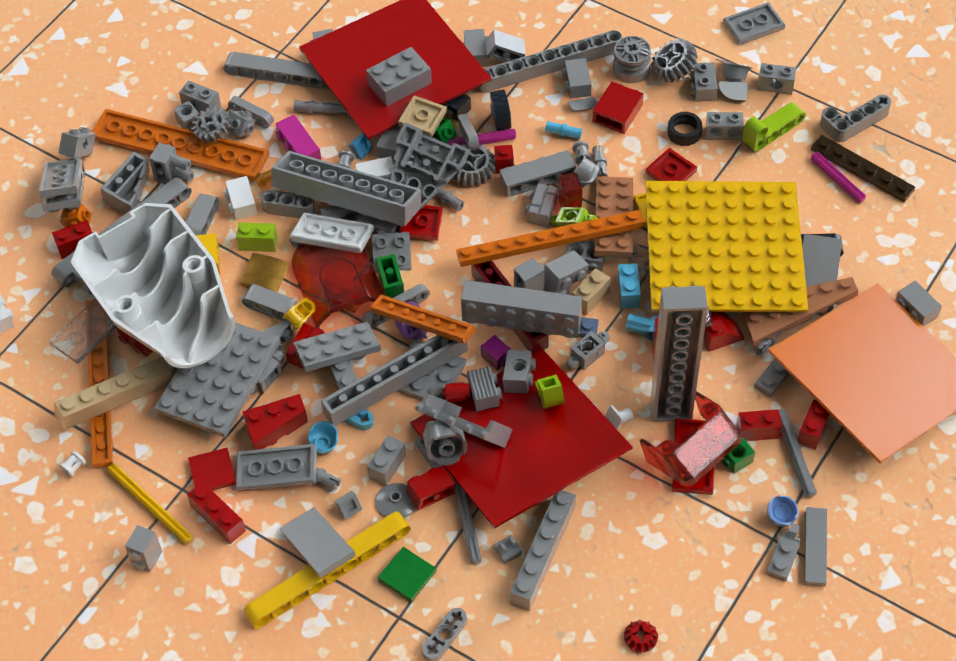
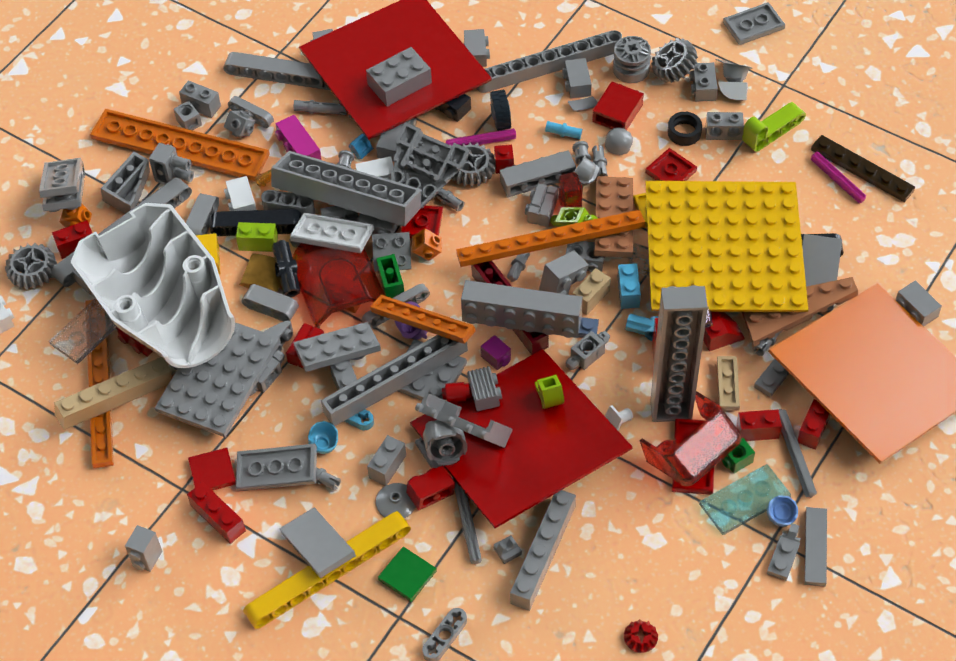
light grey brick [58,127,96,158] -> none
white bush [59,451,86,478] -> none
yellow axle [107,463,193,544] -> none
light grey gear [192,106,231,143] -> none
red wedge [242,394,308,450] -> none
yellow piece [282,298,316,331] -> none
light grey tile [335,491,362,520] -> none
tan plate [398,96,447,137] -> none
green brick [432,119,457,143] -> none
light grey beam [457,113,479,150] -> none
light grey brick [485,29,526,62] -> none
light grey brick [503,350,536,394] -> none
light grey brick [514,258,545,291] -> none
light grey brick [757,63,797,95] -> none
light grey beam [820,95,892,142] -> none
none -> light grey gear [5,243,57,290]
none -> black beam [210,209,301,236]
none -> black piece [272,240,300,297]
none -> orange brick [412,229,442,261]
none -> light grey axle [507,252,530,282]
none -> light grey hair [605,128,633,155]
none -> clear light blue tile [699,464,791,535]
none -> tan plate [717,356,740,411]

